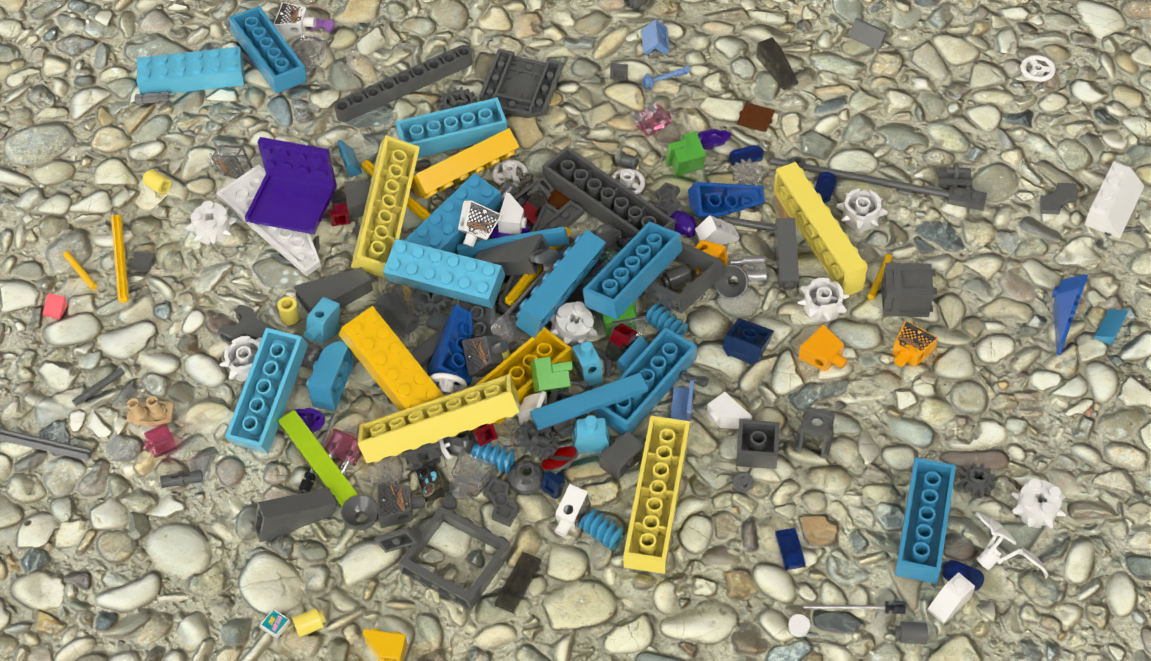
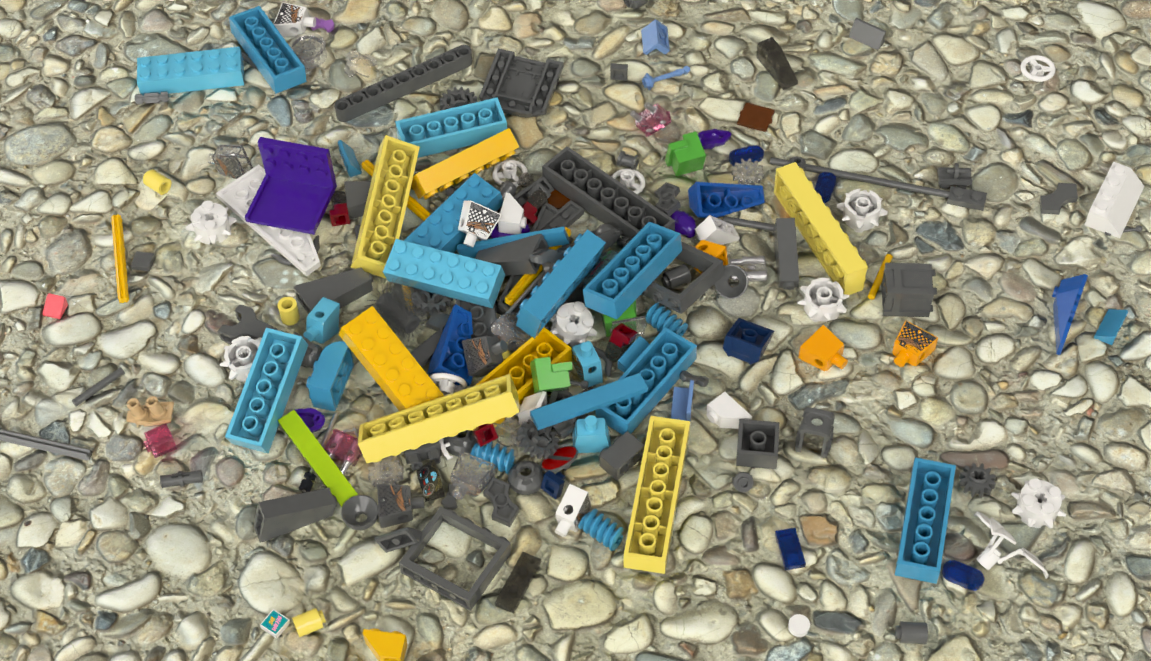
yellow bar [63,251,97,290] -> none
piece [802,601,906,614] -> none
white slope [927,572,975,624] -> none

